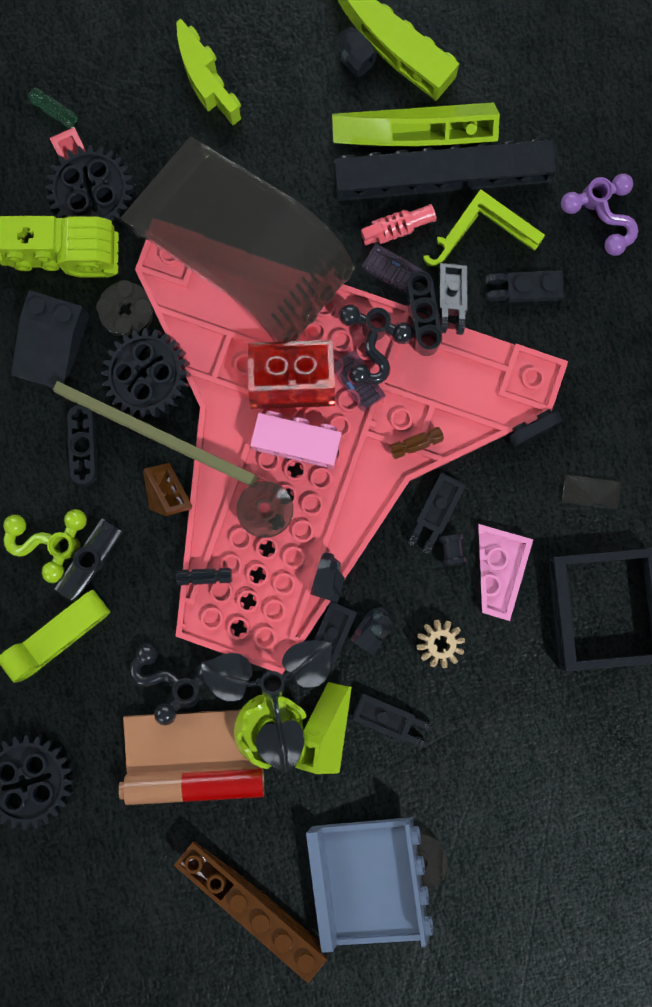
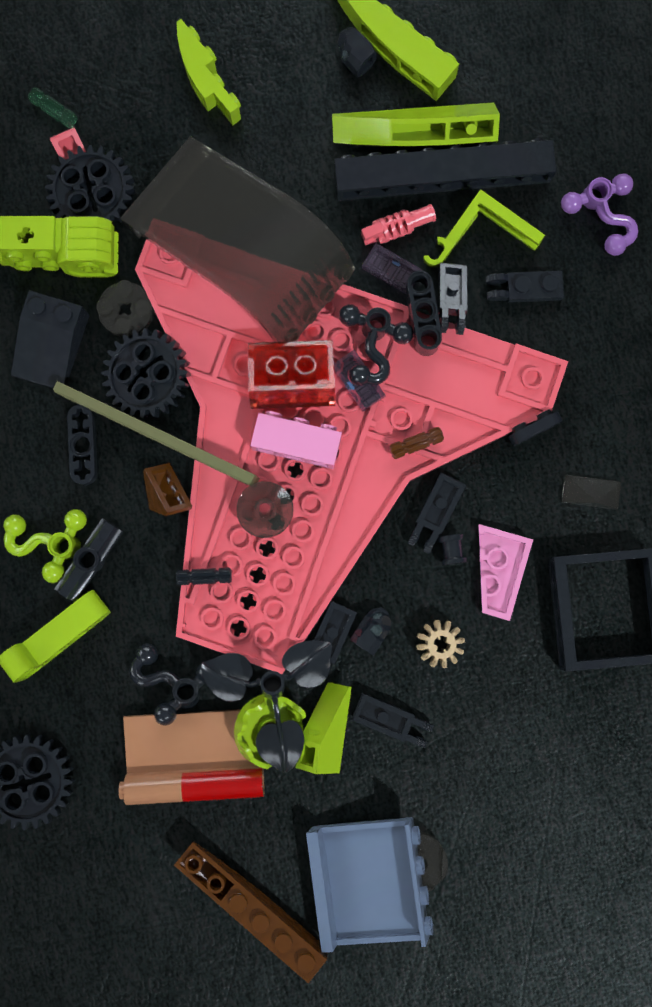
black rock [310,552,345,603] -> none

